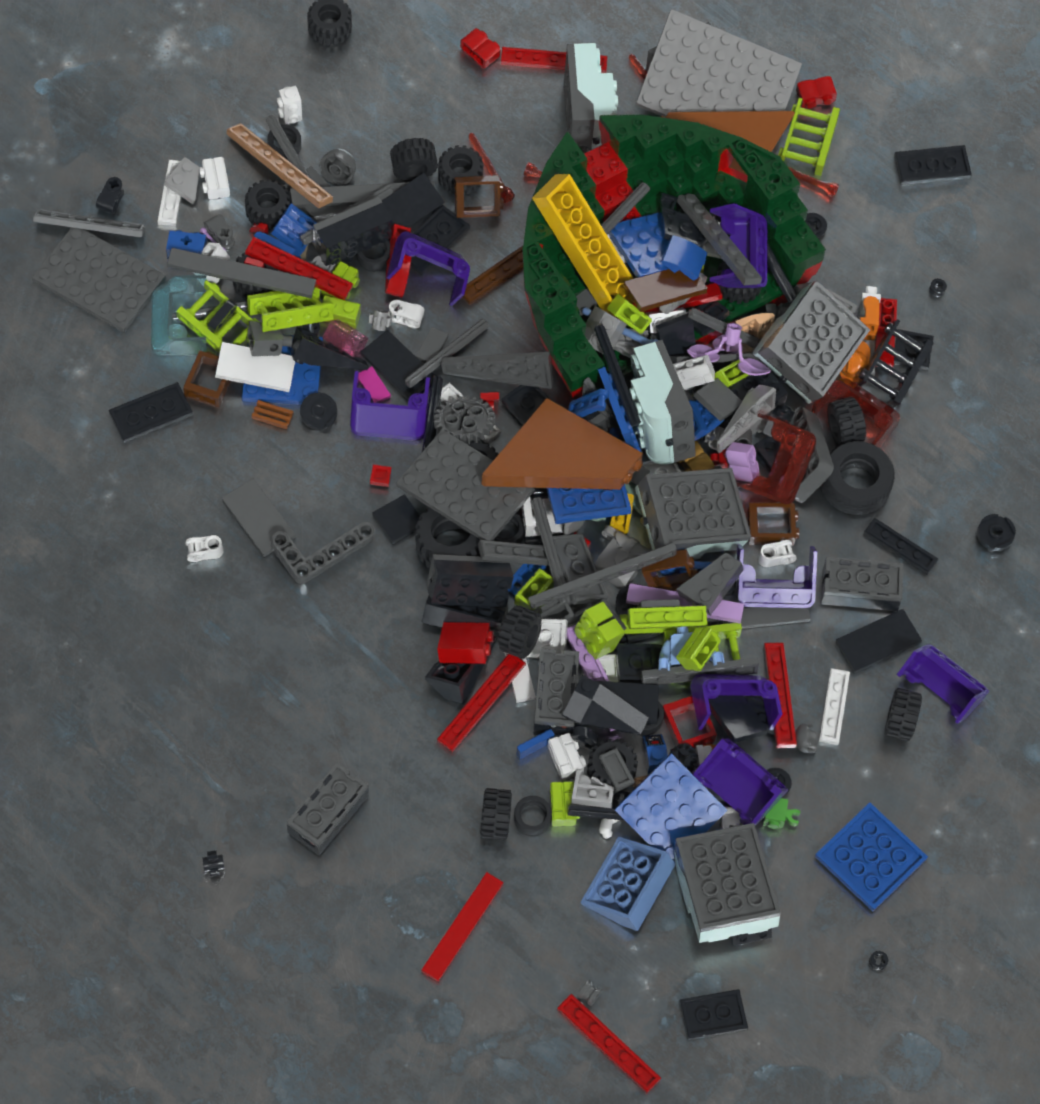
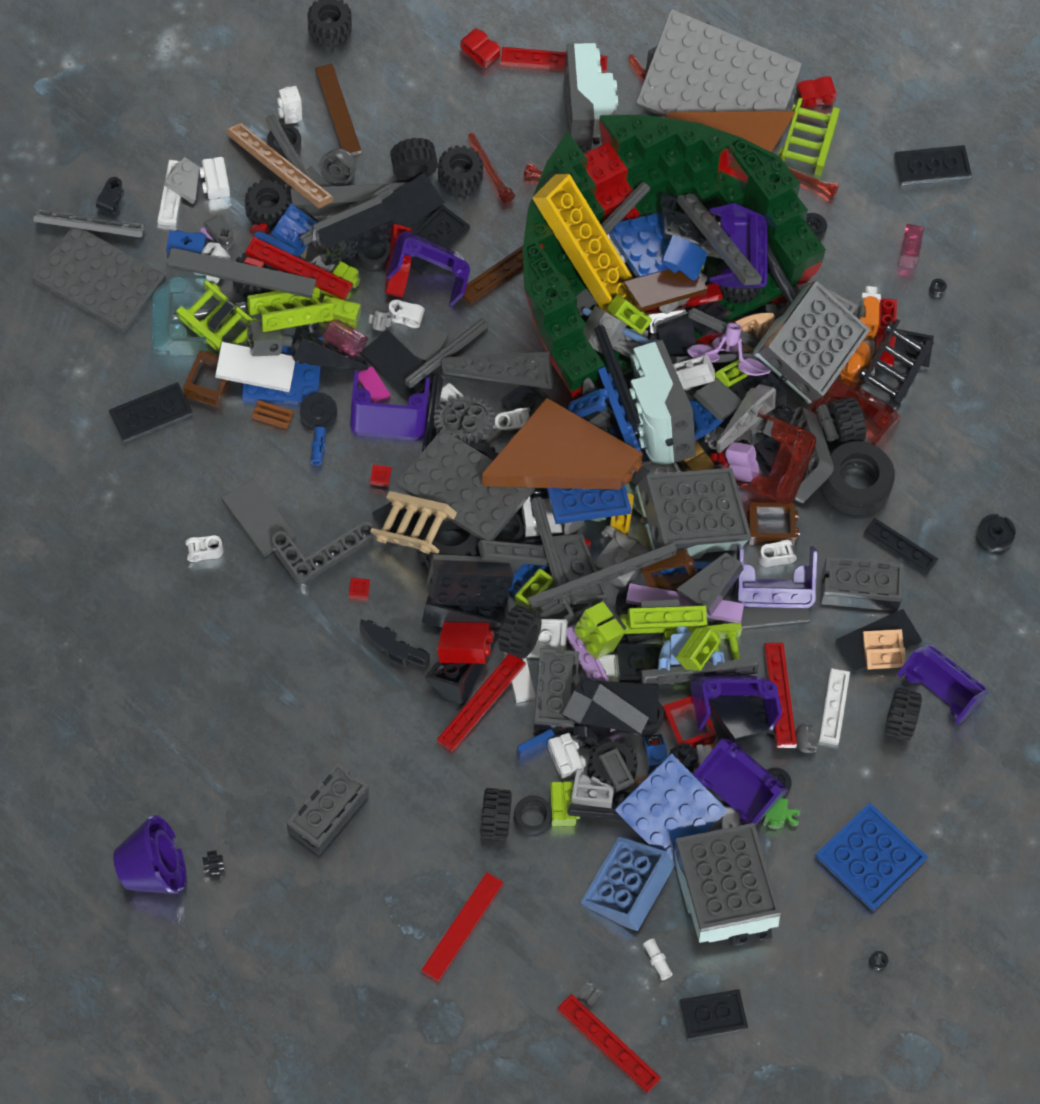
reddish brown window [455,175,503,218] -> none
red tile [479,392,499,411] -> none
white arm [599,819,619,839] -> none
none -> dark purple cone [113,815,187,894]
none -> blue pin [310,427,326,466]
none -> reddish brown tile [315,64,362,156]
none -> red tile [349,578,370,599]
none -> black slope [360,619,430,668]
none -> tan fence [370,491,457,554]
none -> white piece [495,408,530,431]
none -> white pin [643,939,673,980]
none -> dark grey axle [817,404,839,441]
none -> light nougat slope [862,629,906,670]
none -> clear pink brick [898,224,924,268]

